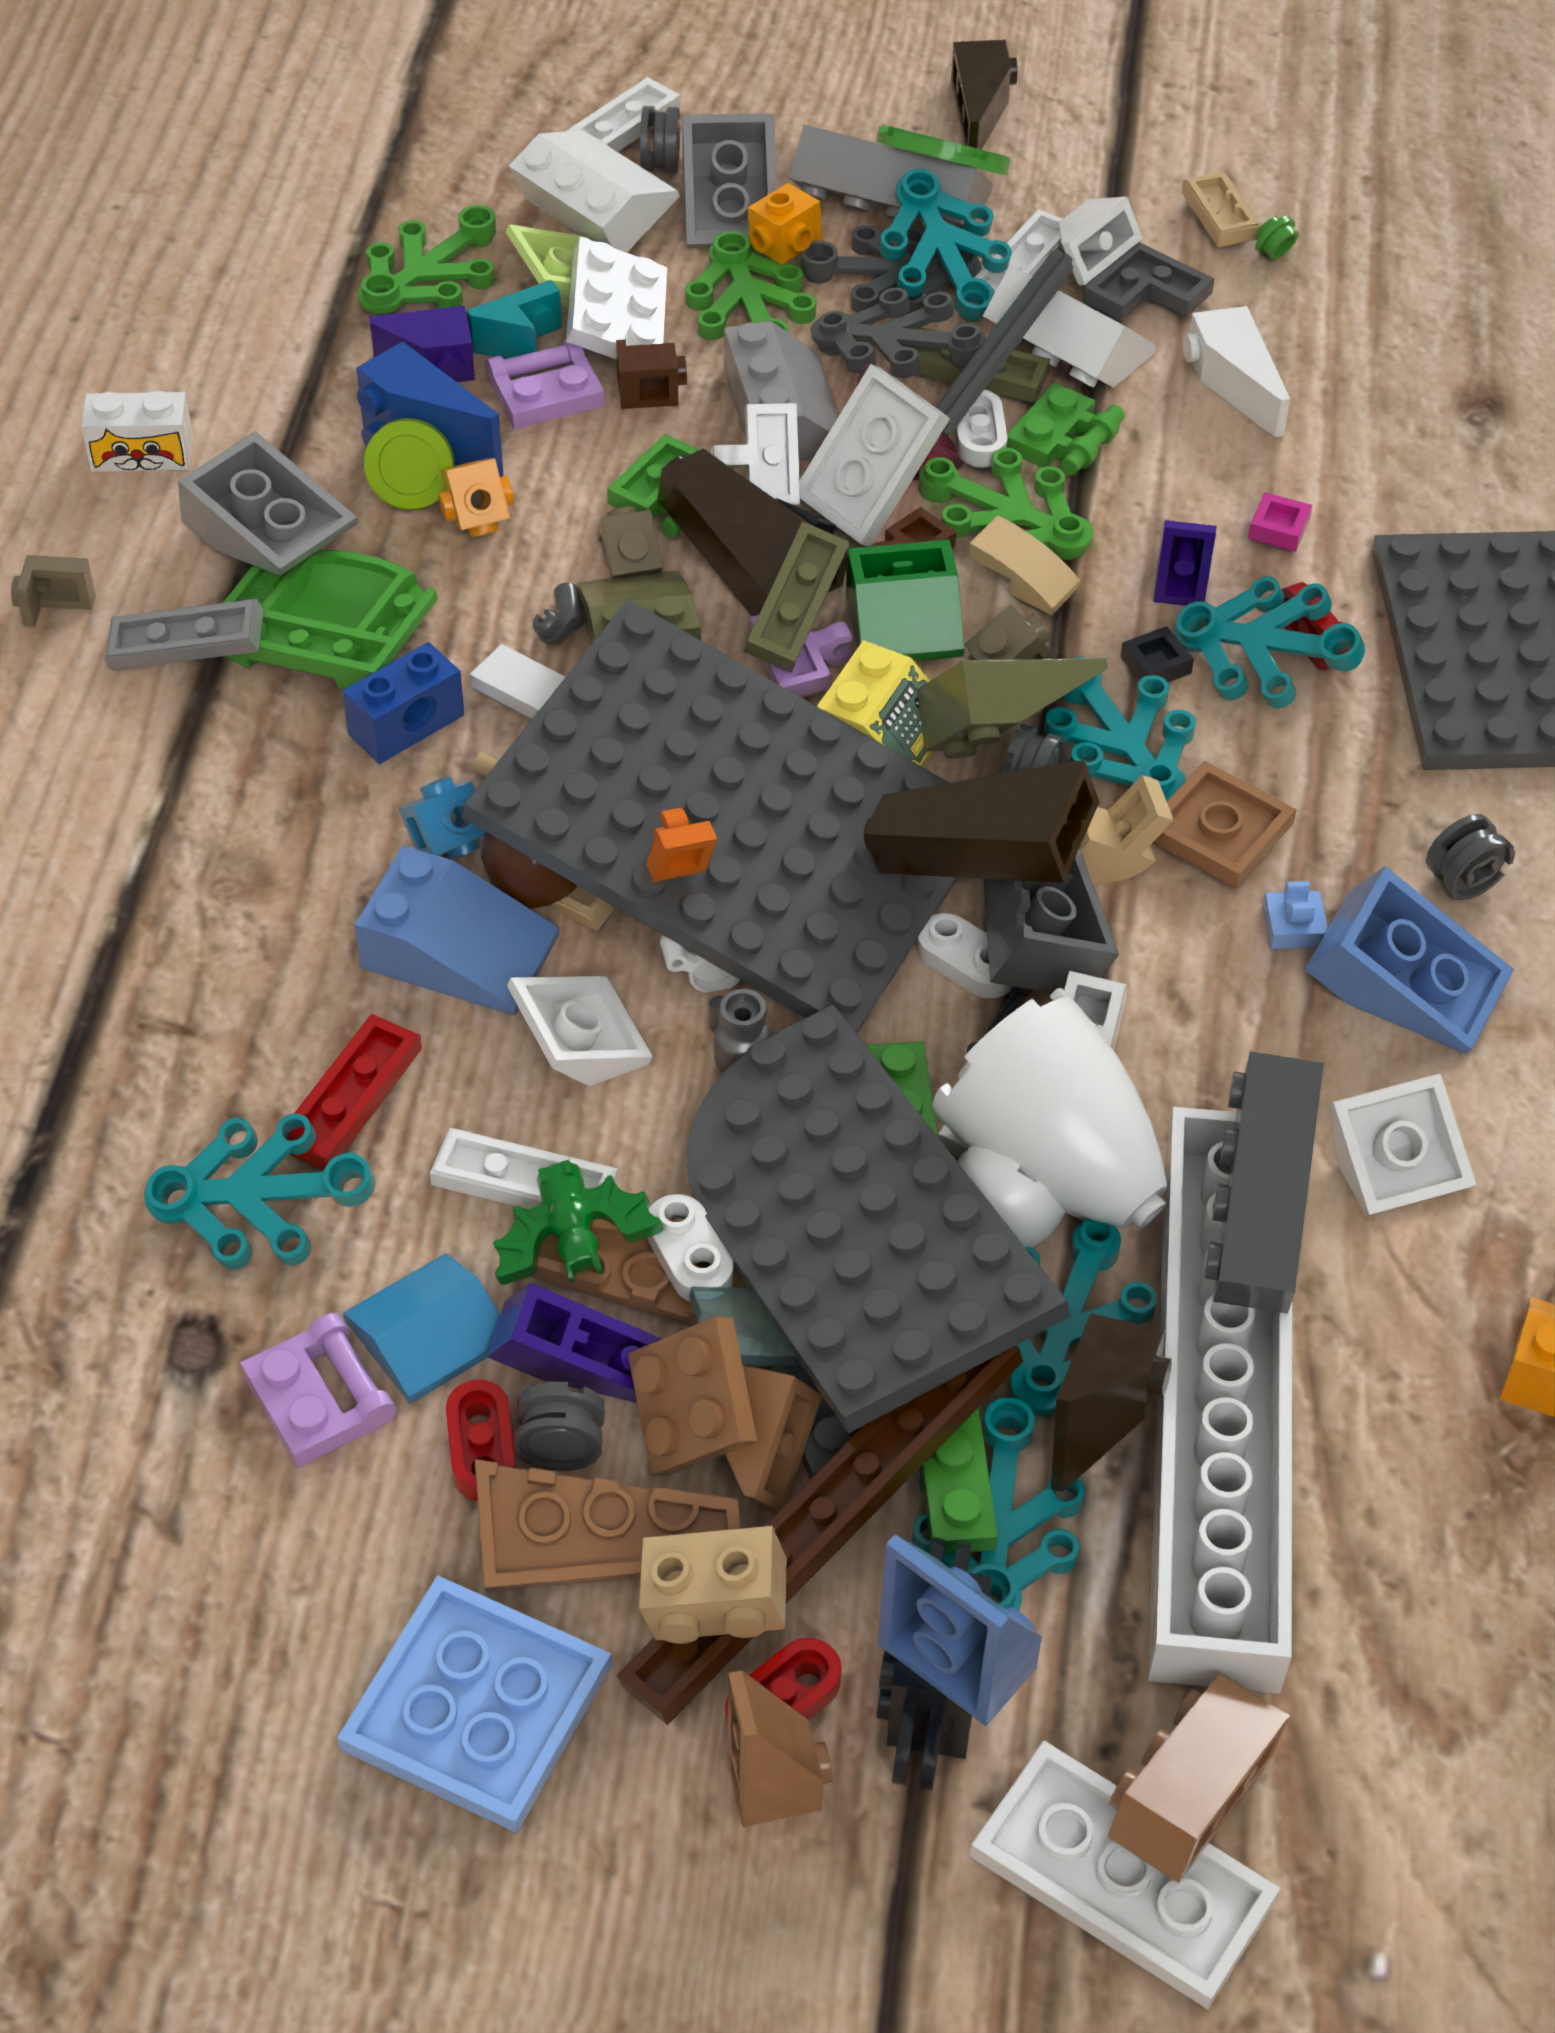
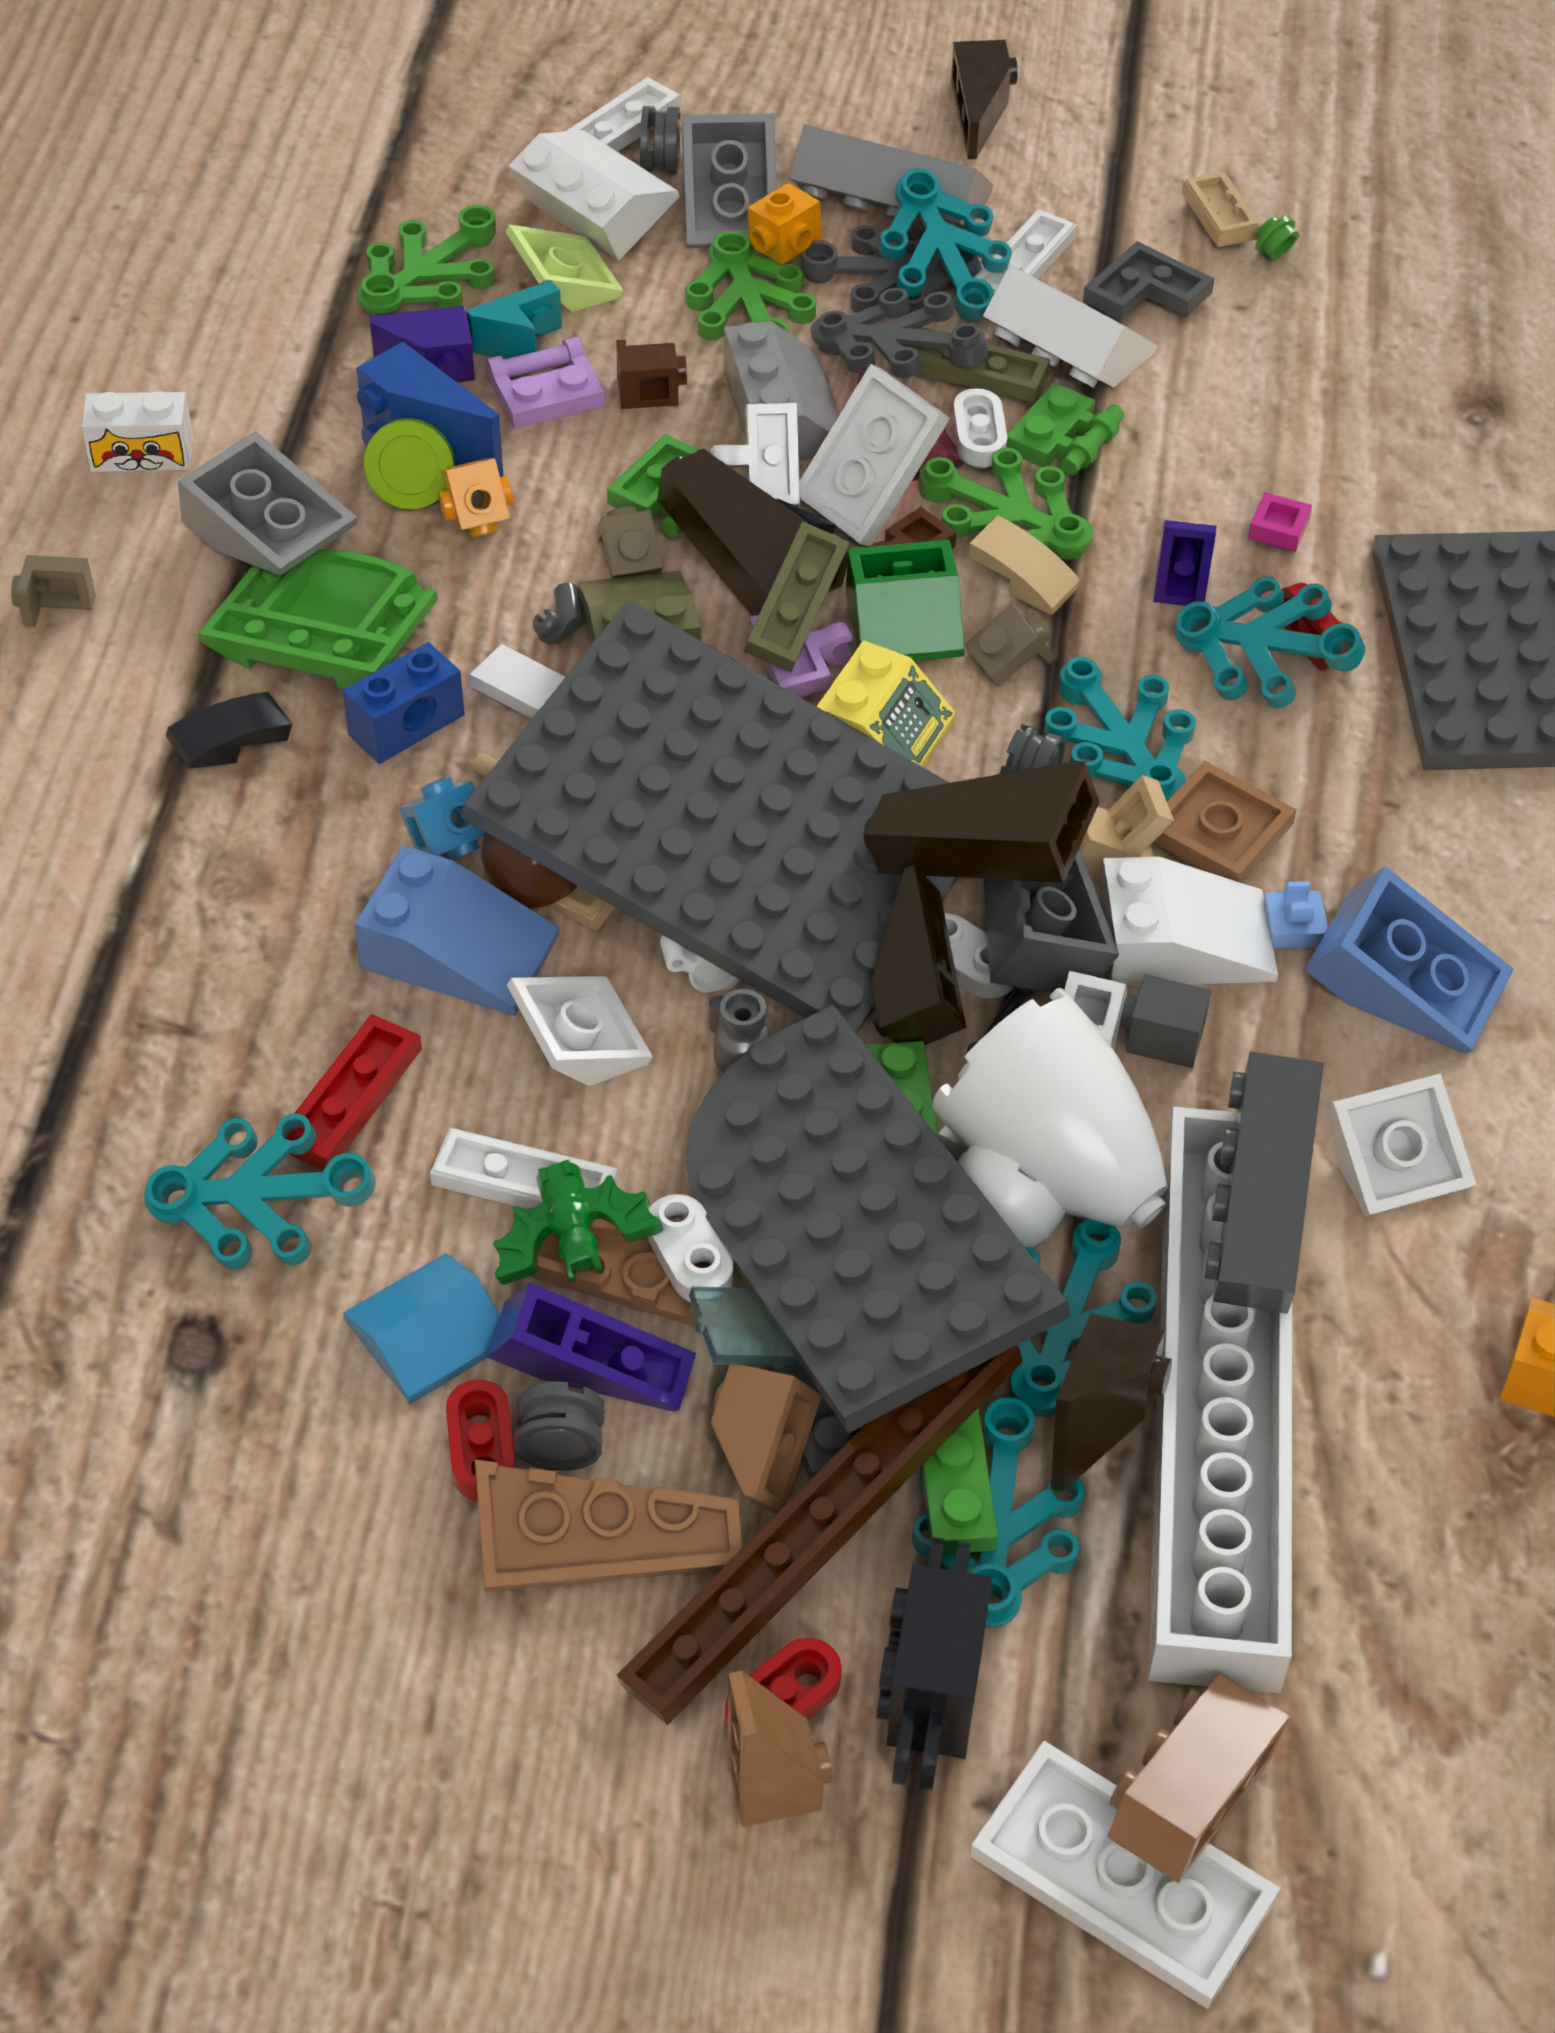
light grey tile [105,599,264,670] -> none
lavender plate [240,1313,397,1468] -> none
light blue plate [337,1575,612,1833] -> none
white plate [566,236,667,359] -> none
medium nougat plate [628,1316,758,1476] -> none
tan brick [639,1526,787,1644] -> none
orange tile [646,807,717,882] -> none
bright green tile [876,124,1012,176] -> none
medium blue slope [878,1534,1042,1726] -> none
olive slope [917,658,1108,758] -> none
dark grey axle [935,250,1073,437] -> none
white slope [1059,197,1143,285] -> none
black plate [1120,626,1194,682] -> none
white slope [1183,306,1290,438] -> none
dark grey wheel [1425,814,1515,900] -> none
none -> black slope [166,692,293,769]
none -> dark brown slope [870,864,967,1046]
none -> white slope [1098,857,1278,987]
none -> dark grey brick [1120,974,1212,1068]

